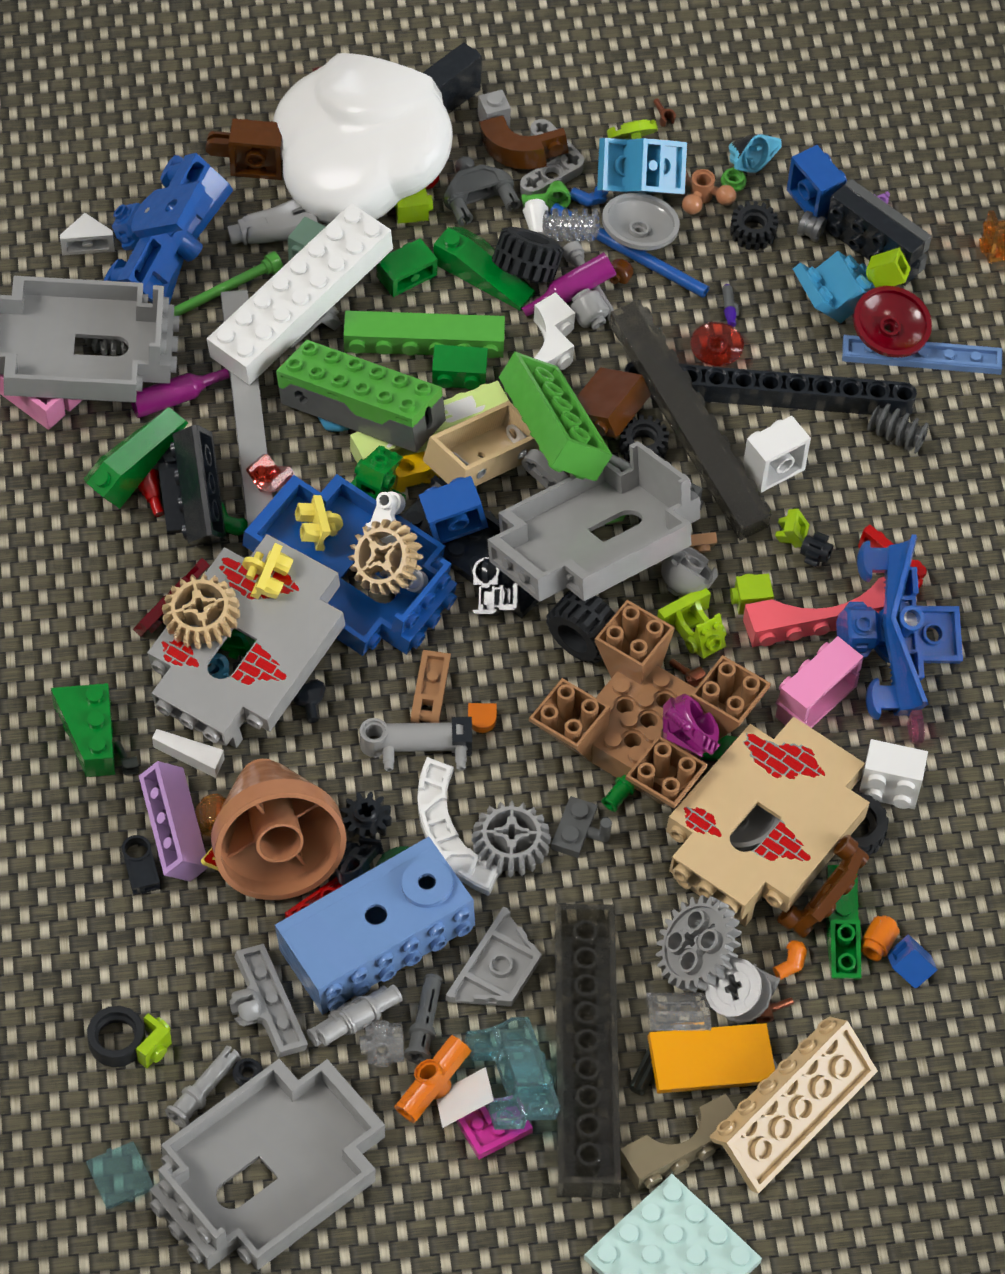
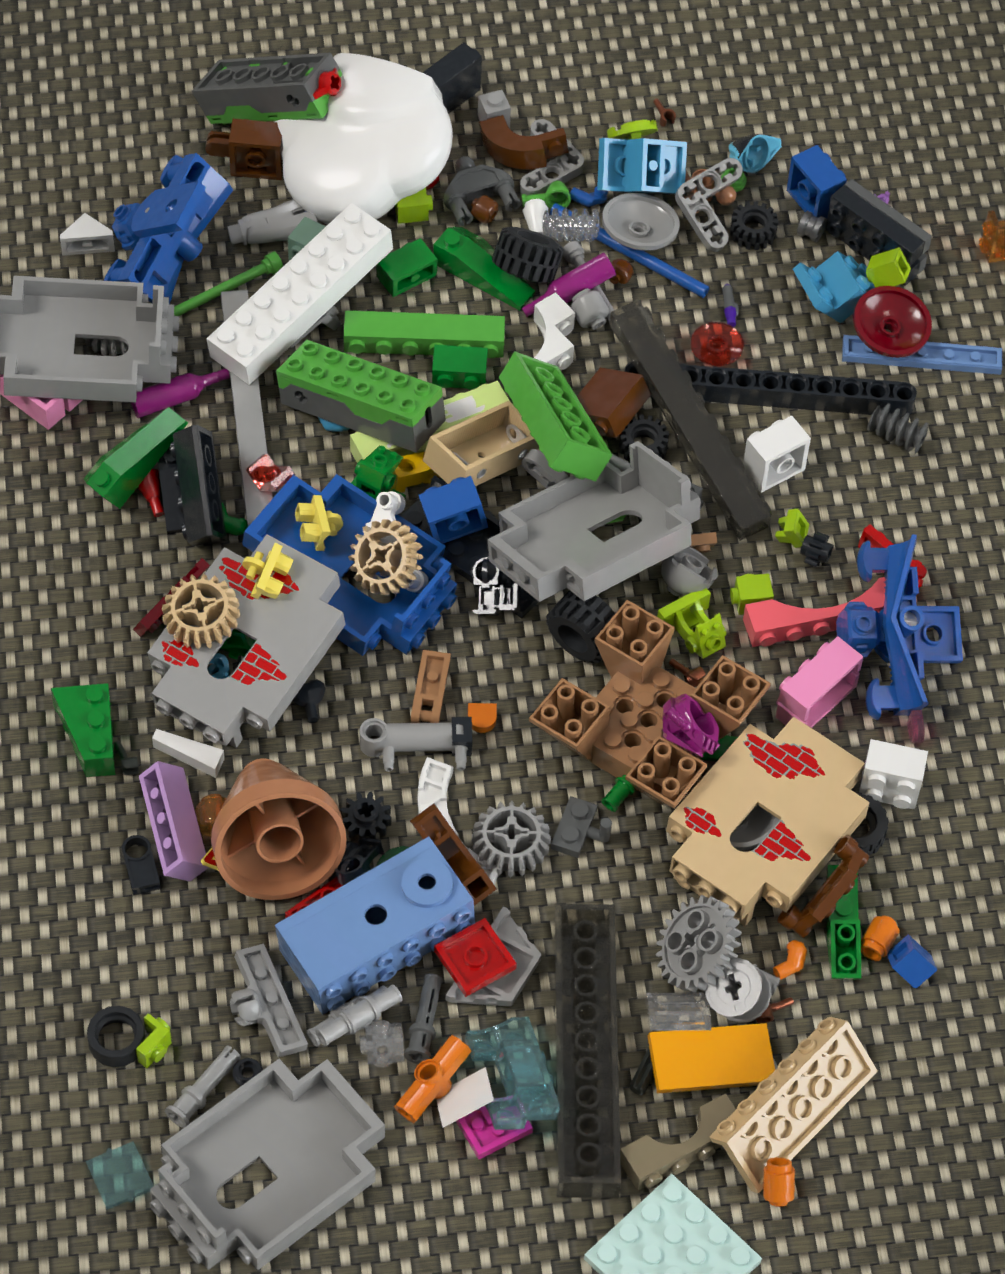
none -> dark grey piece [192,53,342,124]
none -> reddish brown arch [410,803,497,906]
none -> red plate [434,918,517,997]
none -> reddish brown piece [471,195,499,224]
none -> light grey beam [675,158,743,252]
none -> orange brick [763,1157,795,1207]

